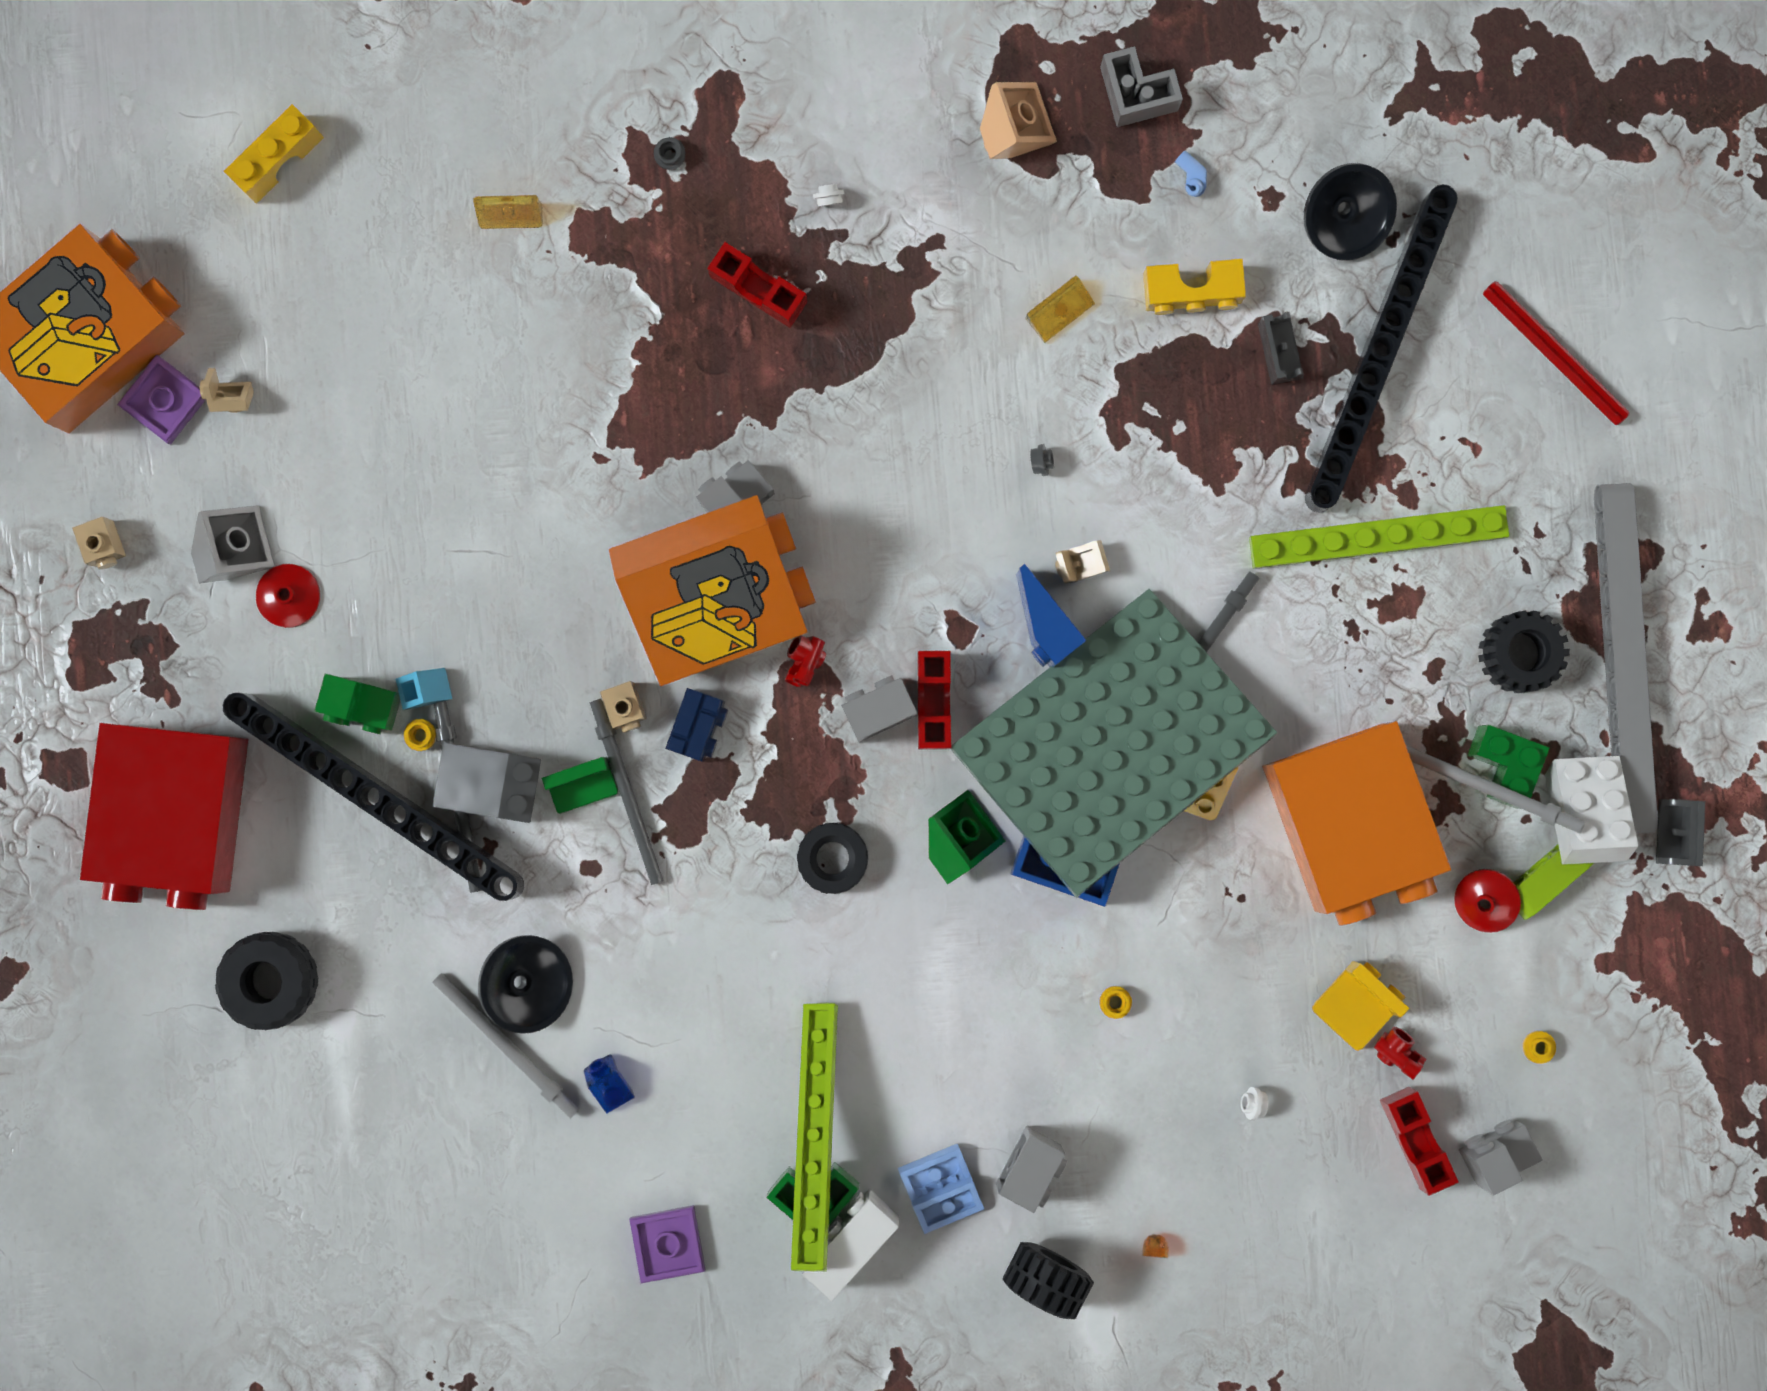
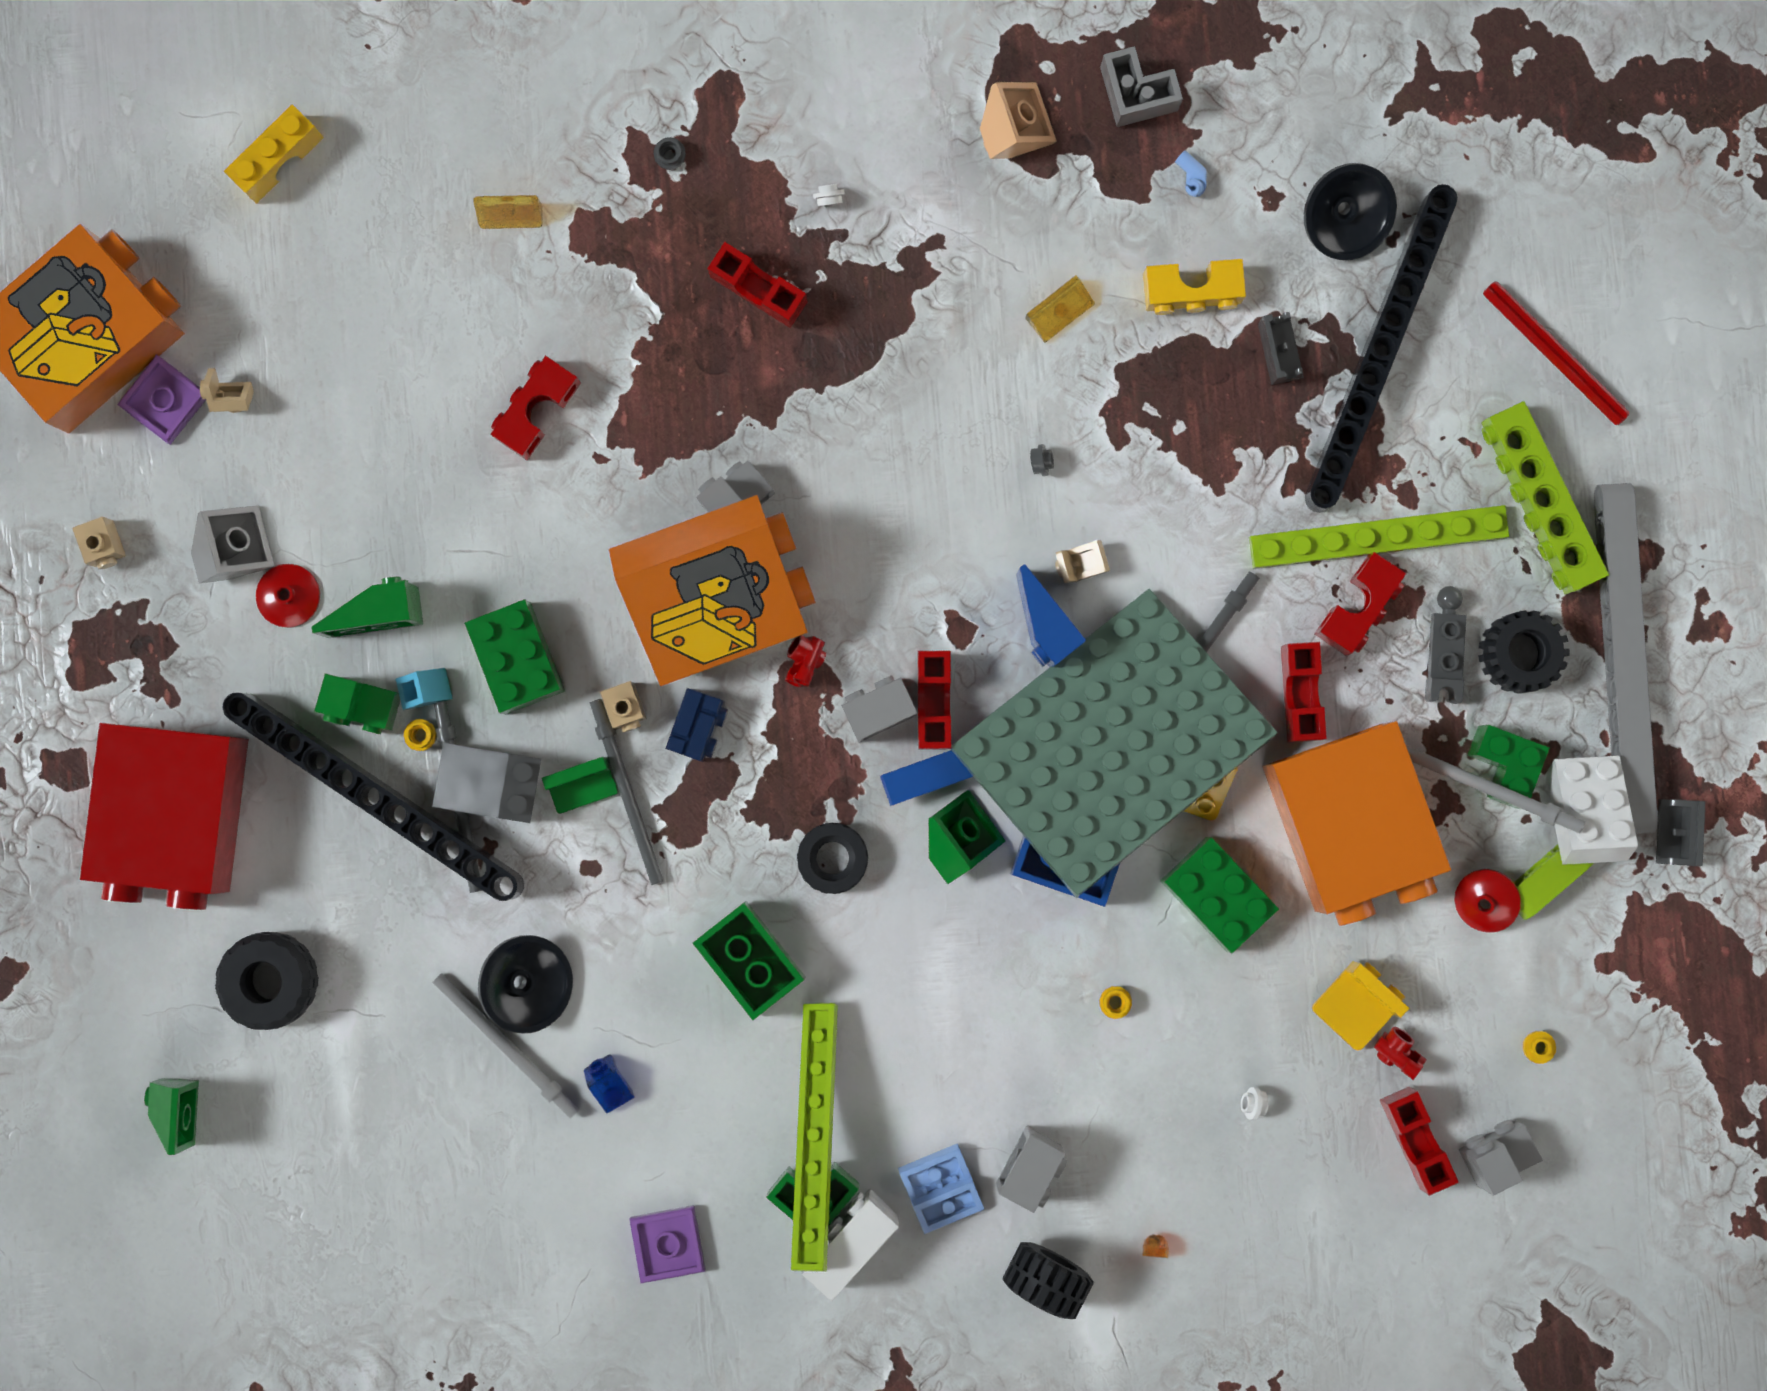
none -> green slope [144,1079,199,1155]
none -> green slope [311,576,423,638]
none -> green brick [464,599,565,715]
none -> red arch [490,355,581,461]
none -> green brick [692,901,806,1020]
none -> blue slope [880,750,973,806]
none -> green brick [1160,837,1279,954]
none -> red arch [1281,642,1327,742]
none -> red arch [1314,552,1406,656]
none -> dark grey plate [1425,586,1467,704]
none -> lime brick [1481,401,1609,595]

